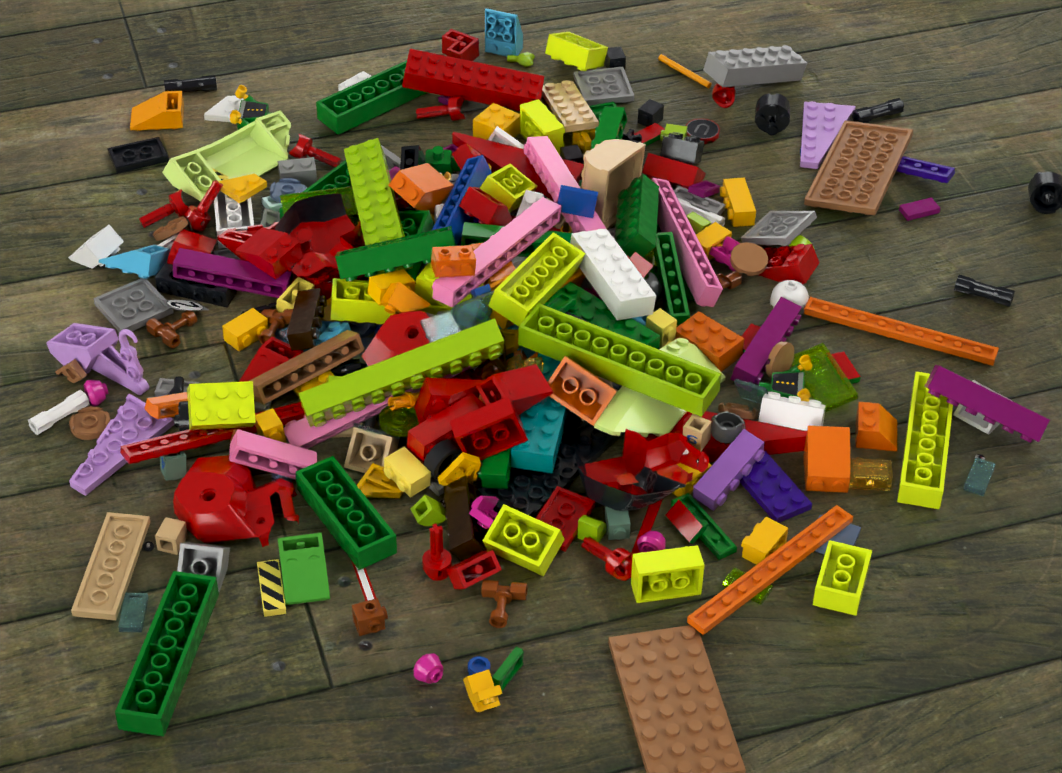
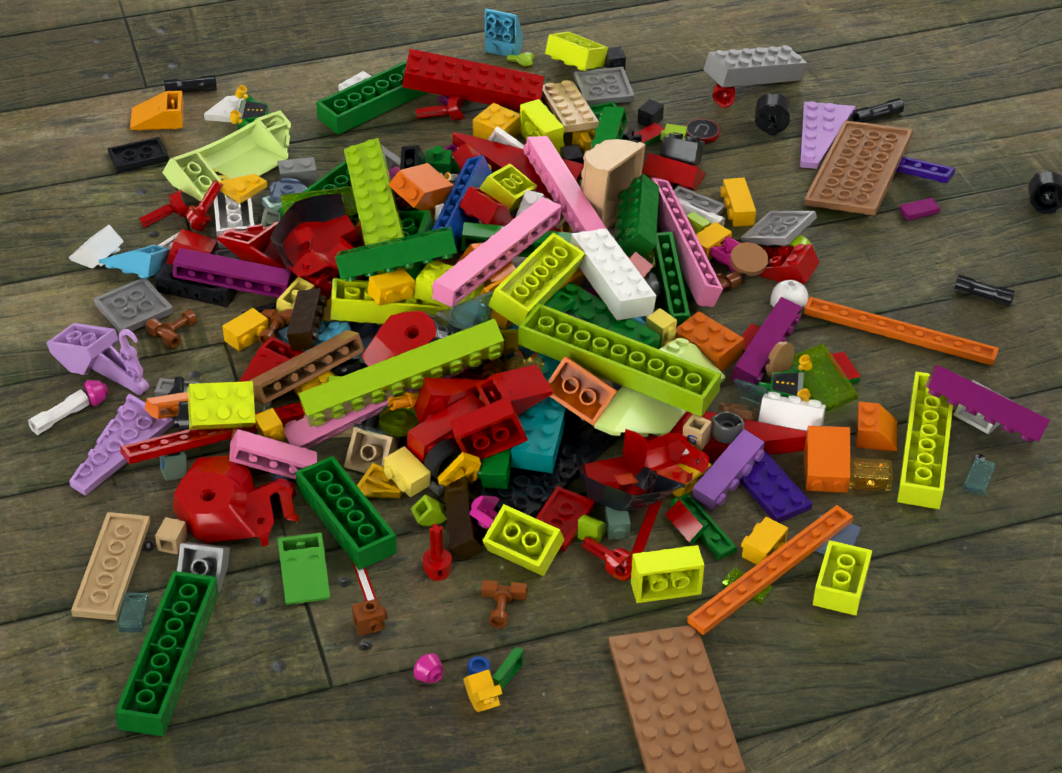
medium nougat tile [55,359,87,383] -> none
medium nougat tile [69,406,111,440] -> none
medium nougat tile [153,217,189,241] -> none
sticker [161,300,209,310] -> none
red slope [235,228,303,280] -> none
light yellow tile [257,559,286,617] -> none
red piece [289,134,341,167] -> none
light orange slope [380,282,430,315] -> none
clear light blue piece [420,311,461,343] -> none
orange brick [431,245,476,278] -> none
red brick [442,29,479,61] -> none
red brick [446,550,502,589] -> none
blue tile [470,284,491,298] -> none
blue slope [557,185,598,218] -> none
dark pink cone [637,531,666,552] -> none
light orange bar [658,54,712,89] -> none
magenta tile [688,180,720,198] -> none

